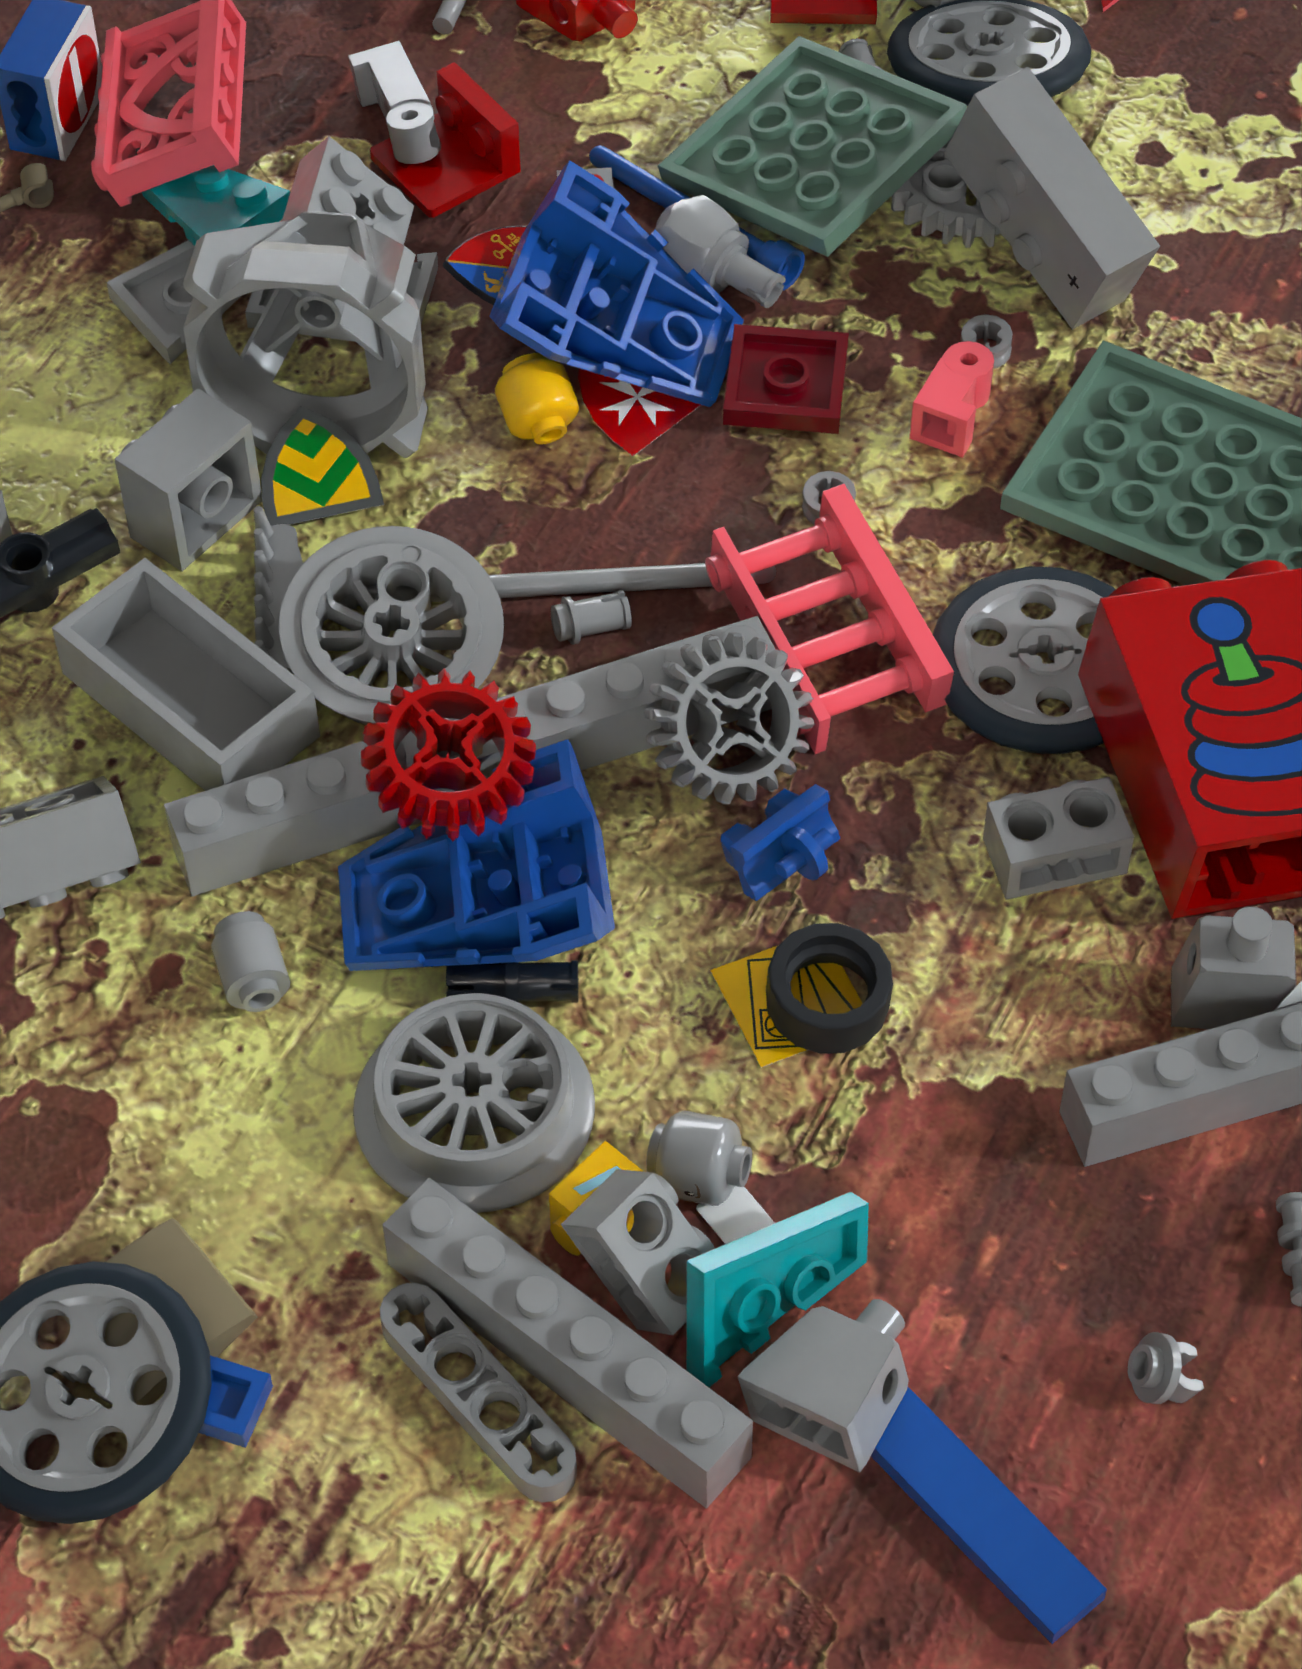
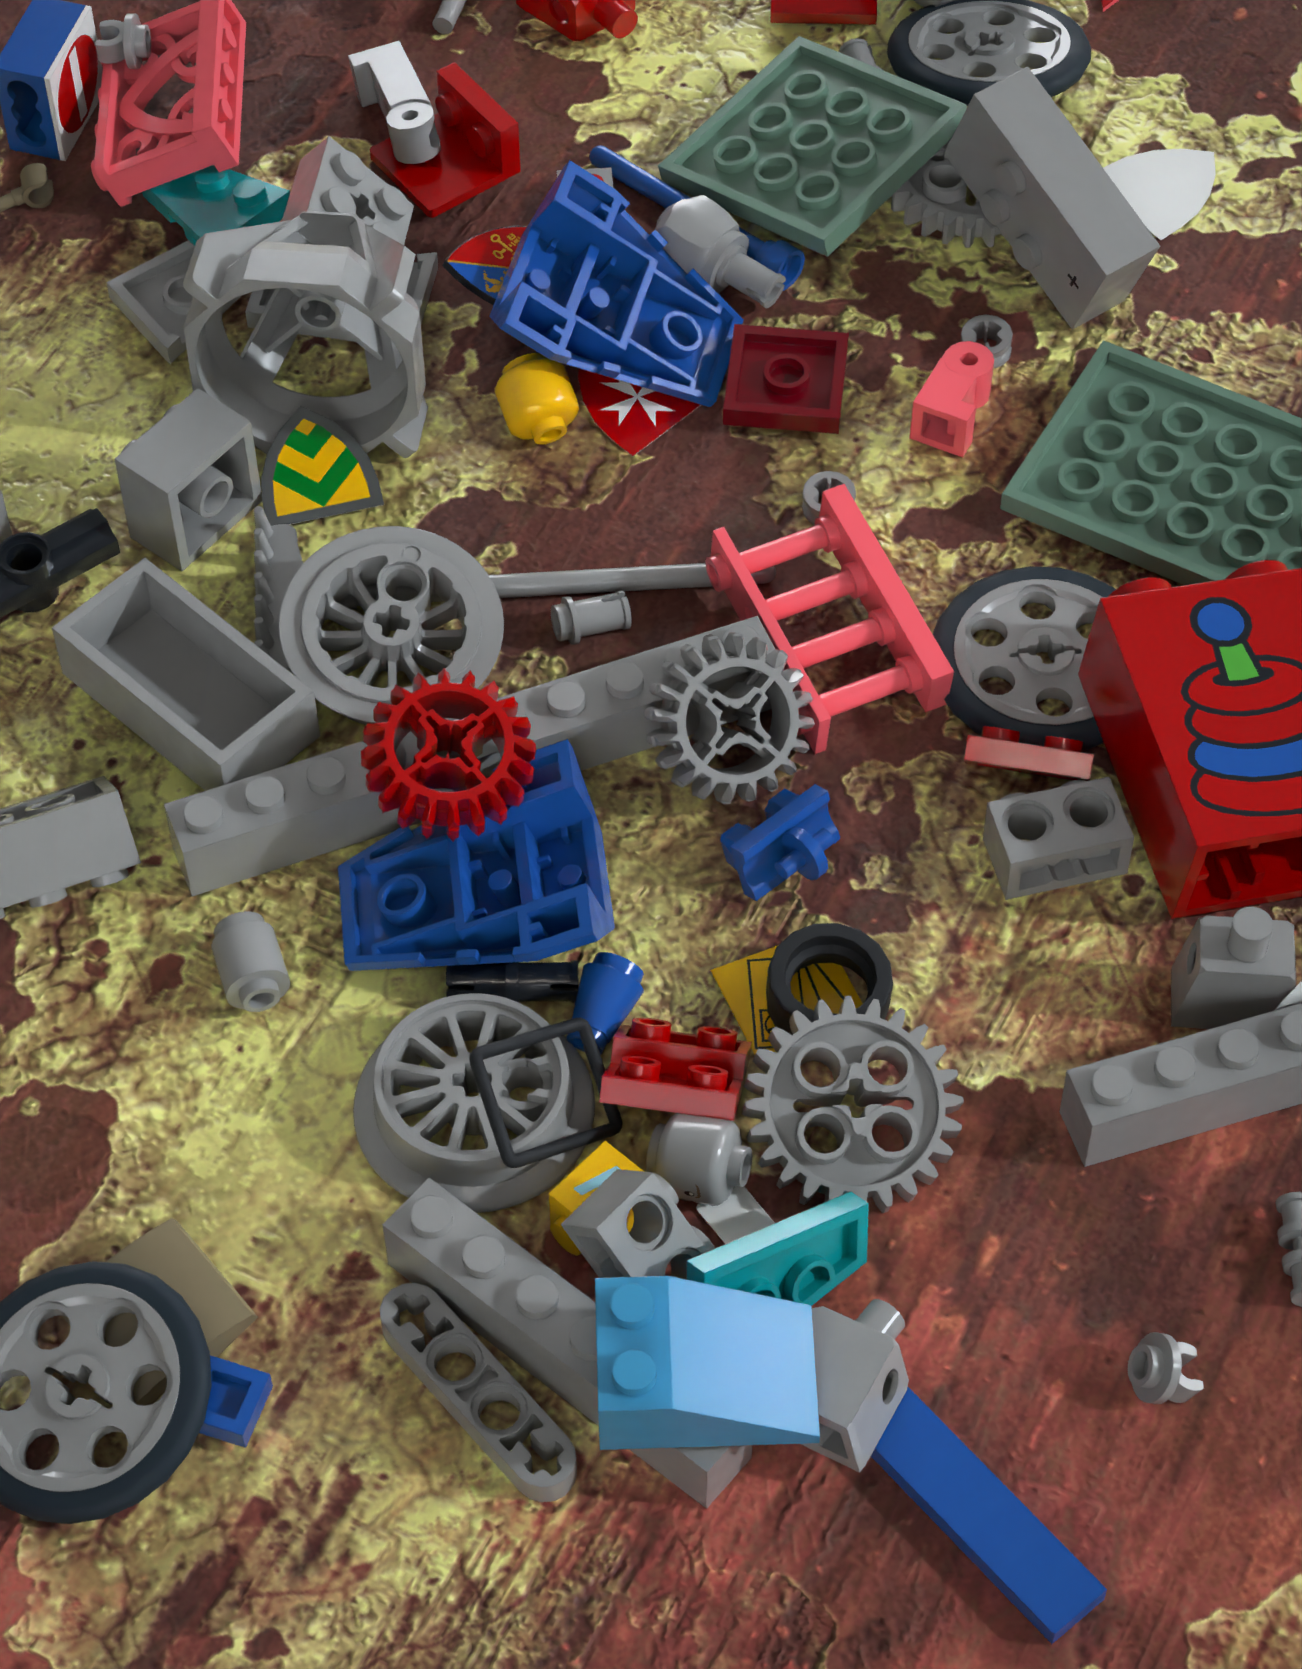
none -> light grey plate [95,13,151,69]
none -> black piece [469,1017,623,1168]
none -> blue cone [566,952,644,1055]
none -> slope [595,1276,820,1450]
none -> red slope [599,1018,752,1121]
none -> light grey gear [742,996,964,1213]
none -> plate [964,726,1094,781]
none -> white sticker [1103,149,1216,240]

